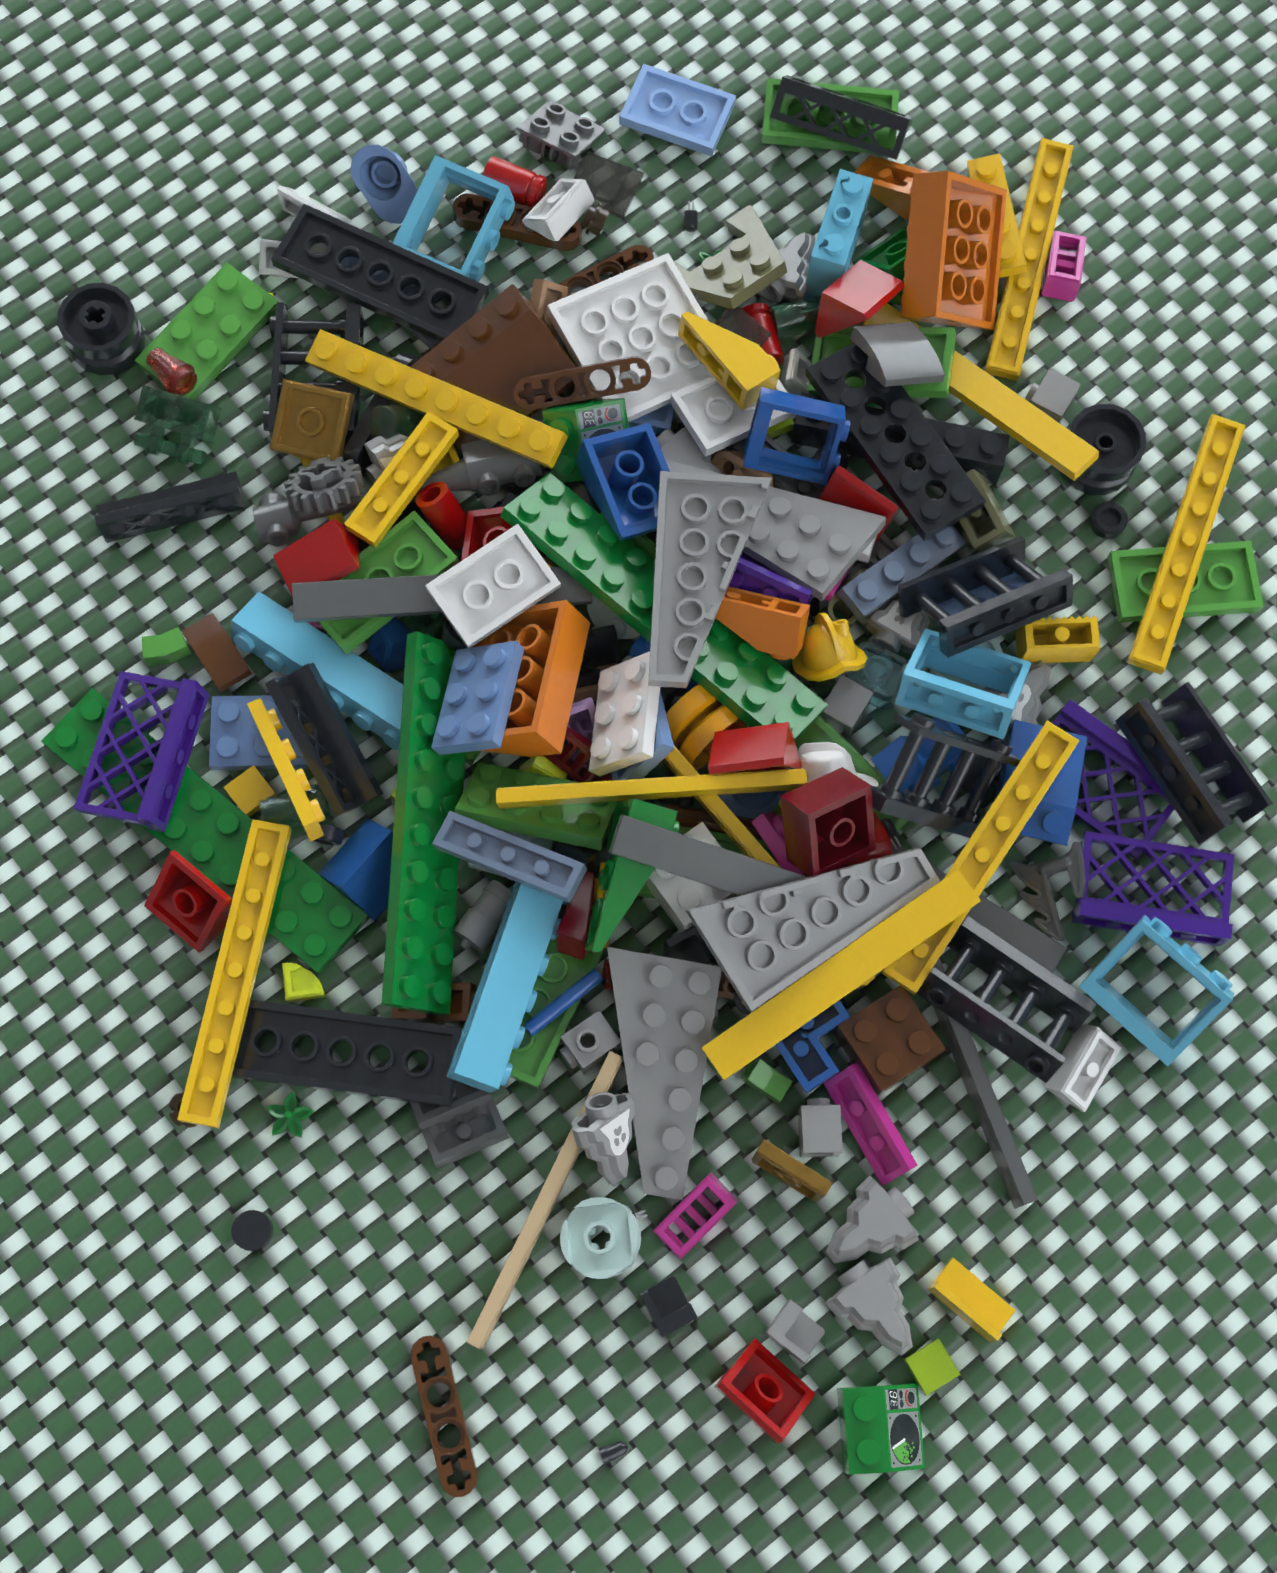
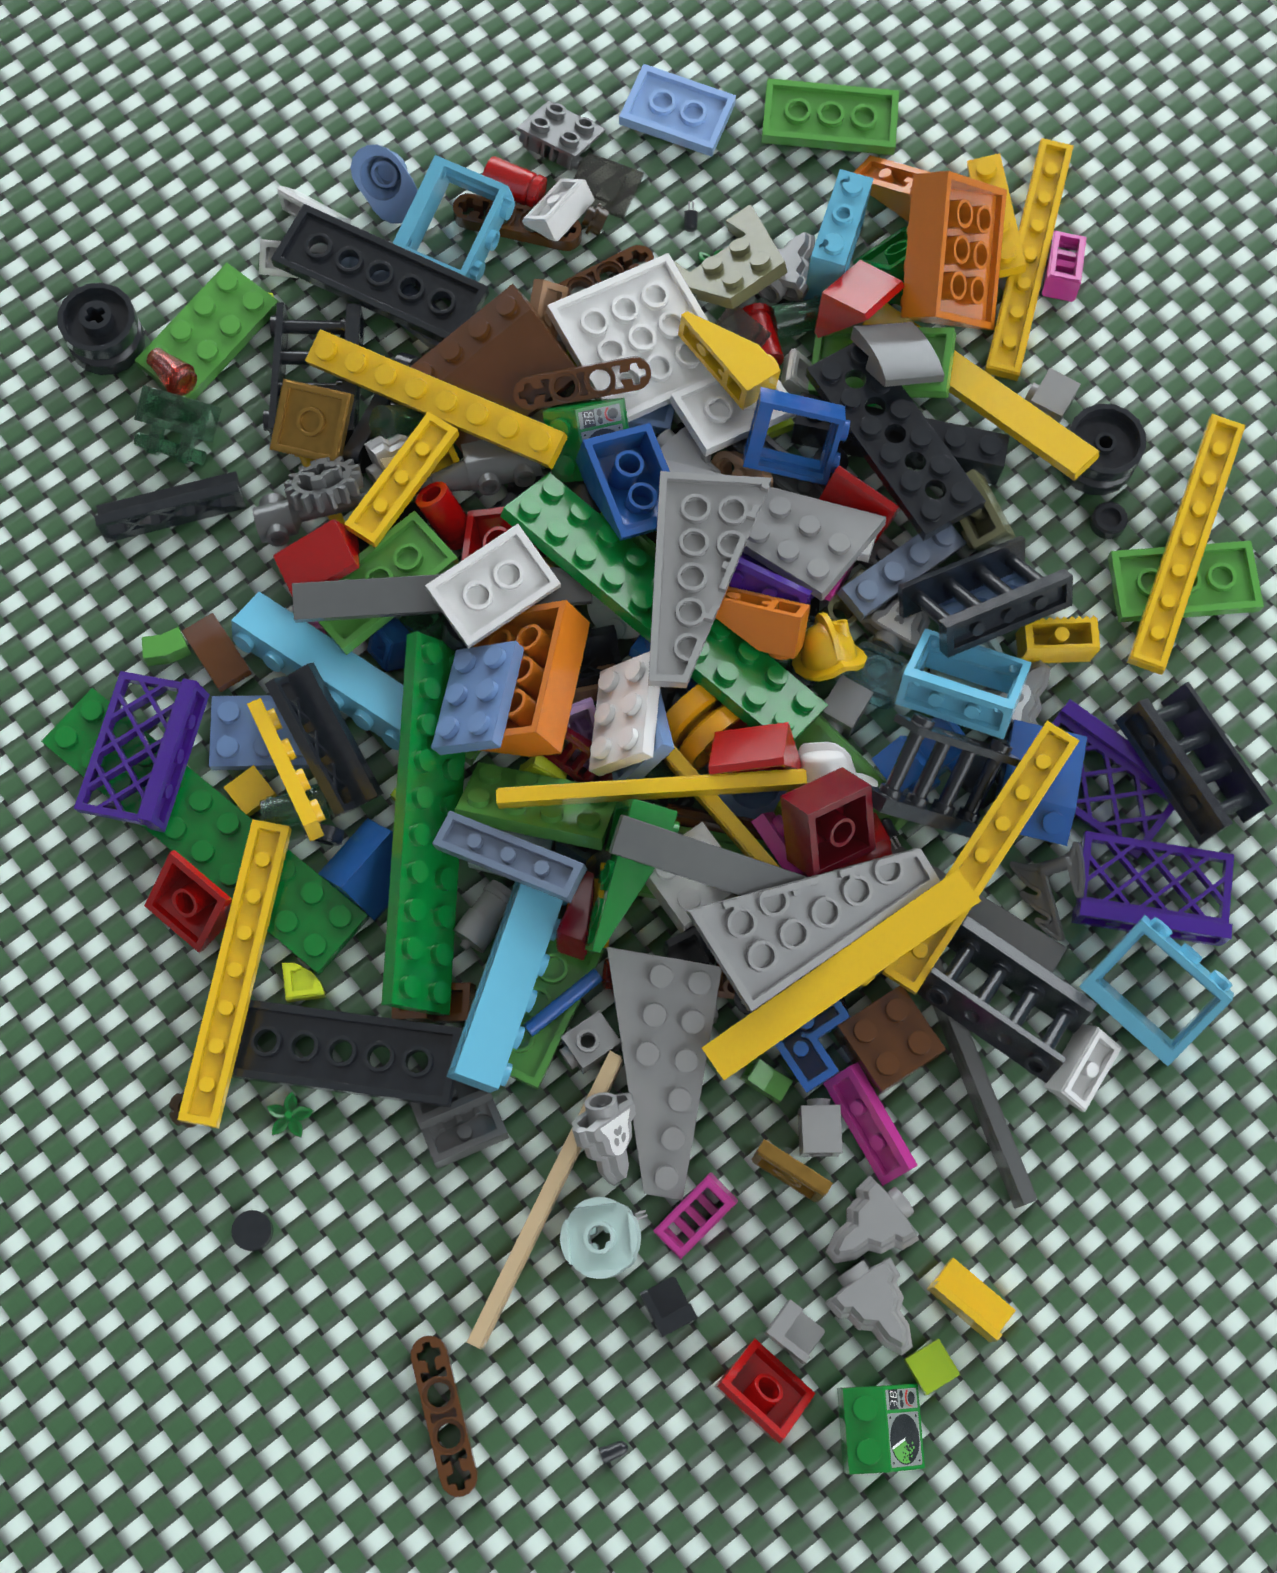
black fence [770,75,913,160] -> none

